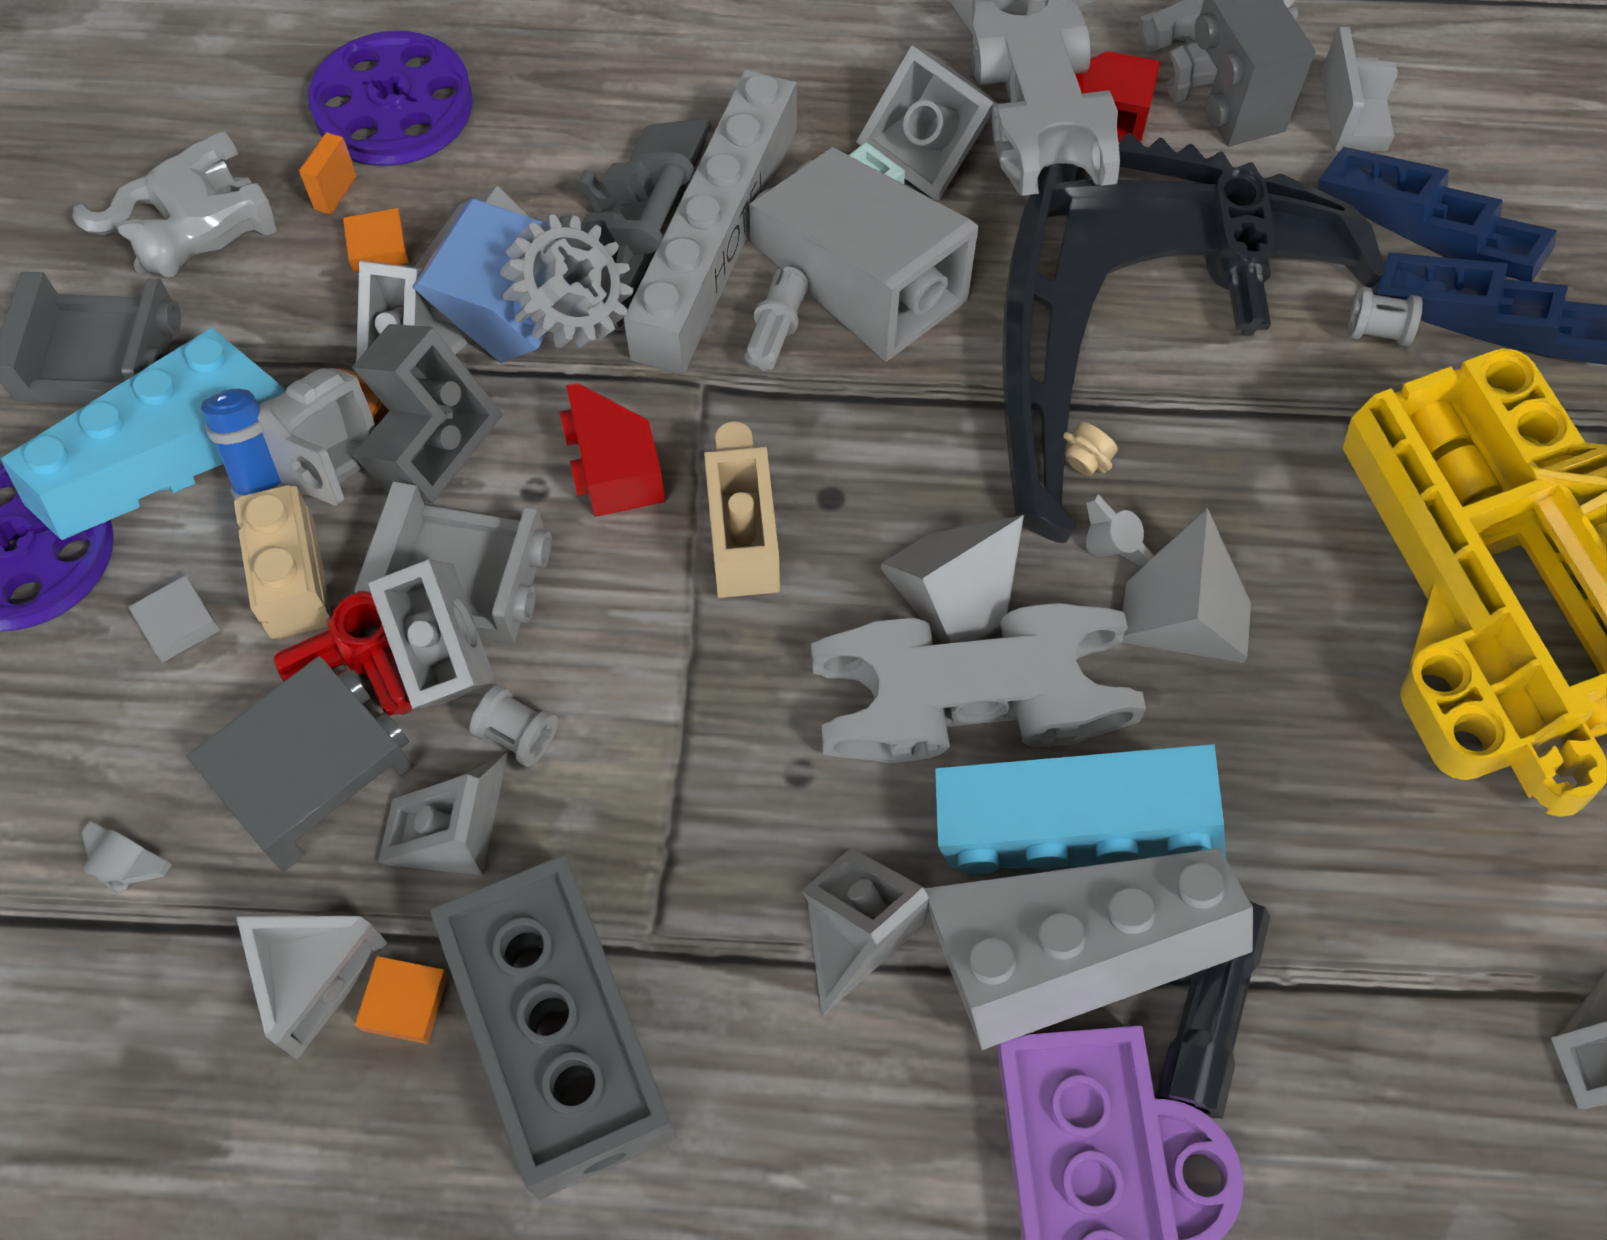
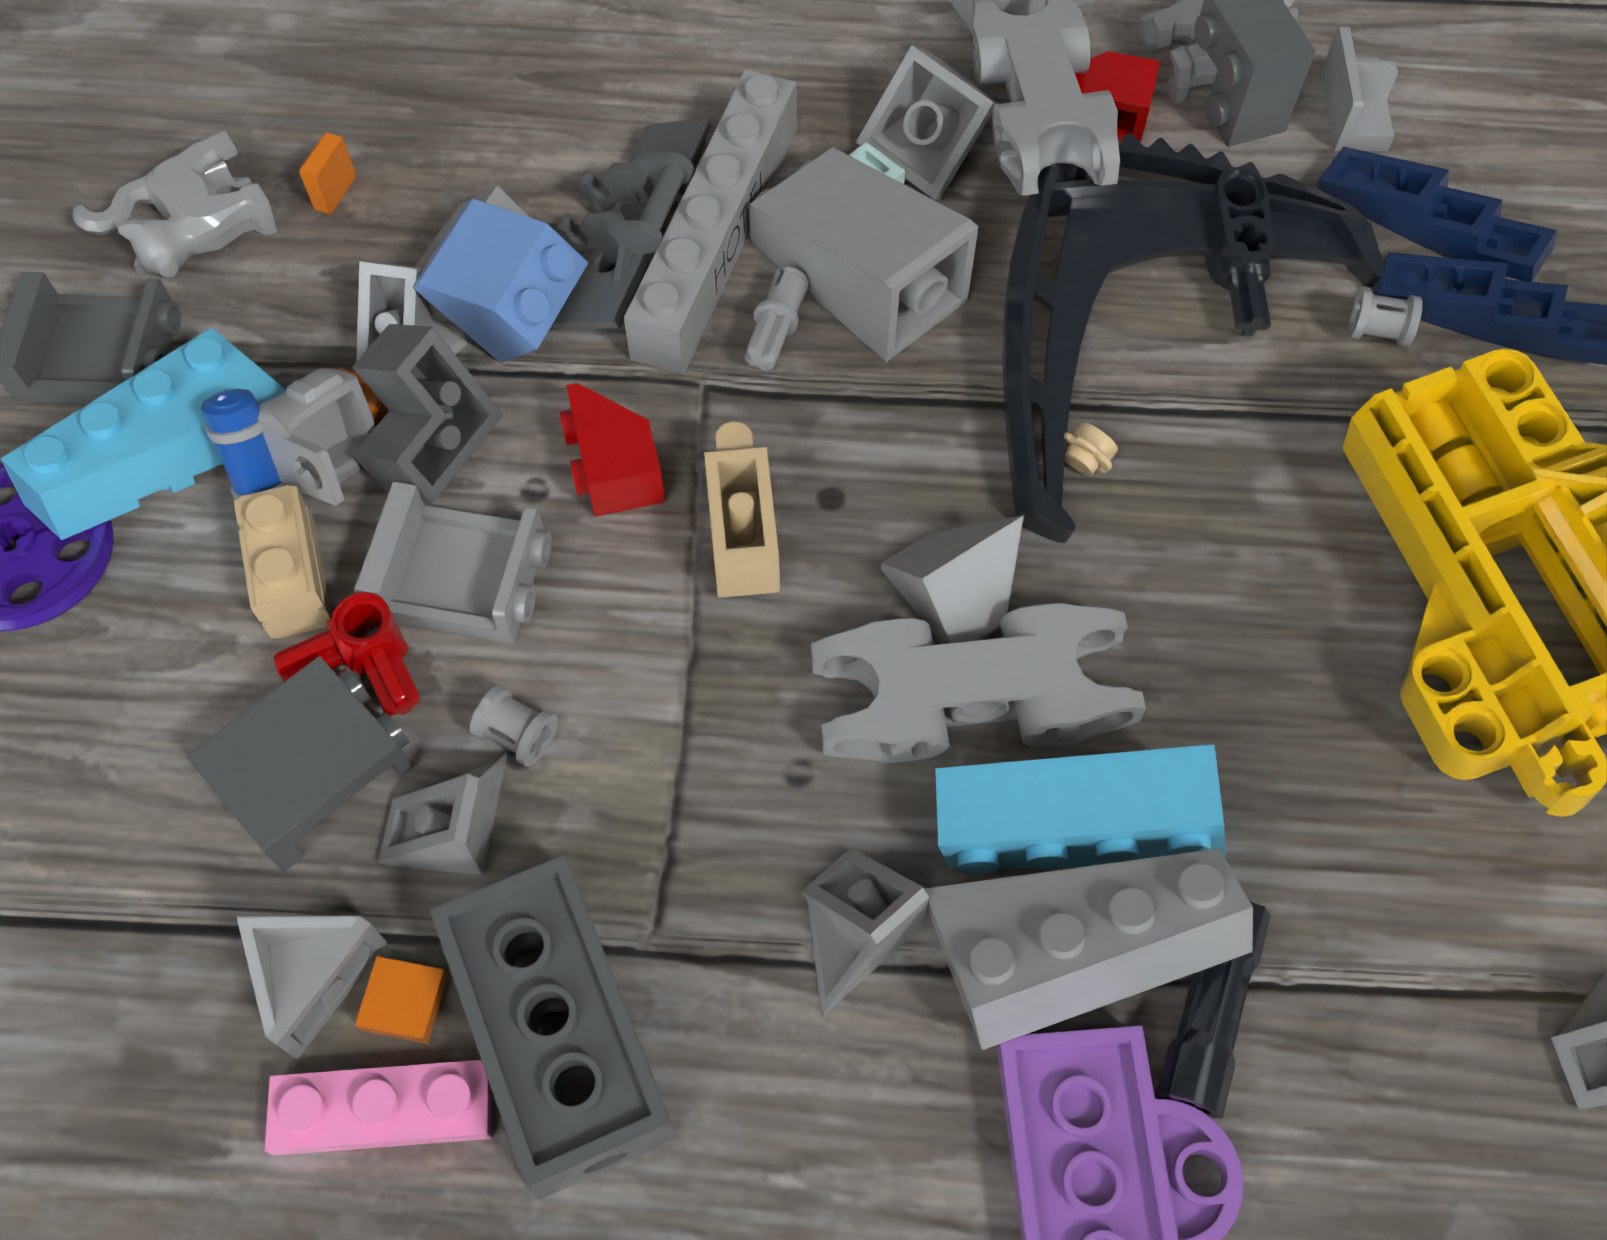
light grey piece [81,821,172,893] -> none
light grey tile [128,575,221,663] -> none
dark purple wedge [308,31,473,166] -> none
orange tile [343,208,409,273] -> none
light grey brick [368,559,497,709] -> none
light grey gear [500,214,633,348] -> none
light grey piece [1086,494,1154,567] -> none
light grey slope [1121,508,1251,663] -> none
none -> bright pink plate [264,1060,493,1156]

